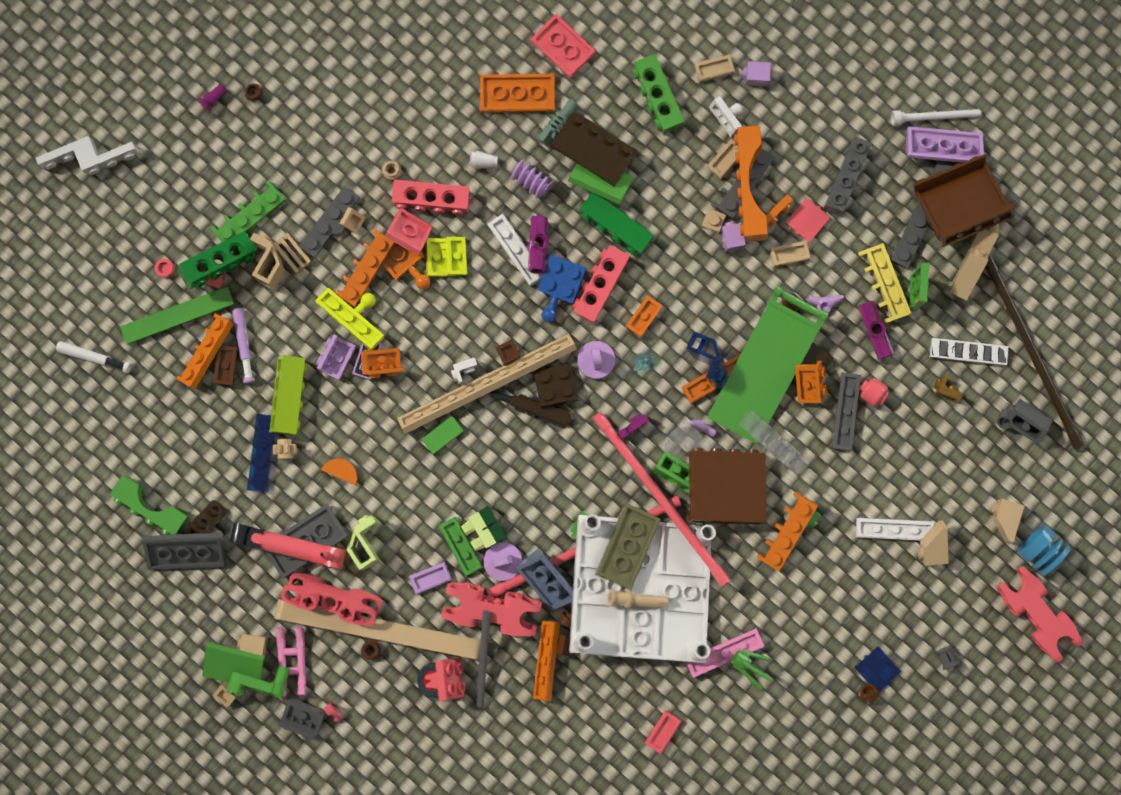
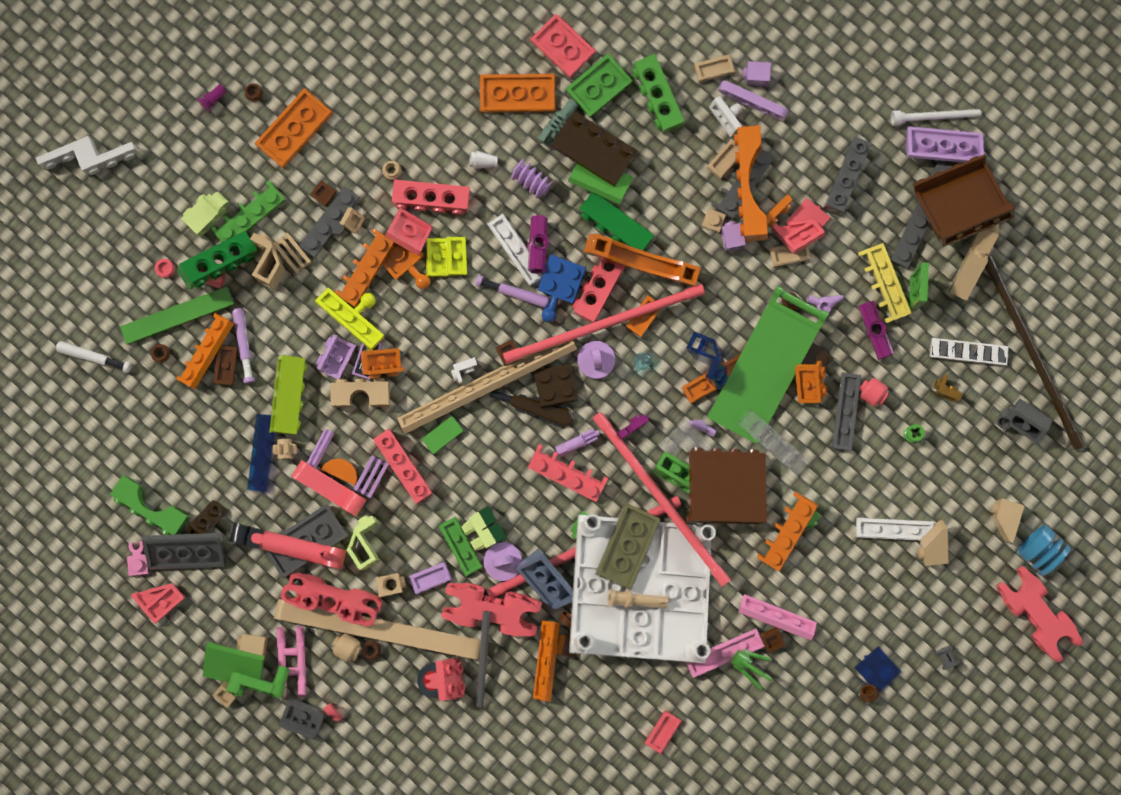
none -> bright pink plate [127,541,150,576]
none -> coral wing [130,583,185,624]
none -> reddish brown plate [151,344,170,363]
none -> yellowish green hinge [181,191,229,238]
none -> orange tile [254,88,333,169]
none -> coral beam [291,460,367,517]
none -> lavender axle [307,429,334,469]
none -> reddish brown plate [310,180,337,207]
none -> tan arch [331,378,390,408]
none -> tan head [332,633,362,662]
none -> lavender tile [354,455,389,498]
none -> coral brick [373,429,433,505]
none -> tan brick [375,573,406,597]
none -> lavender piece [476,275,550,308]
none -> coral piece [503,284,705,364]
none -> coral hinge [528,444,608,502]
none -> lavender piece [555,429,600,457]
none -> bright green plate [565,53,633,118]
none -> orange arch [583,233,701,286]
none -> lavender beam [718,81,789,121]
none -> bright pink plate [738,594,817,640]
none -> reddish brown plate [759,627,786,653]
none -> coral wing [772,219,825,254]
none -> bright green bush [904,424,925,443]

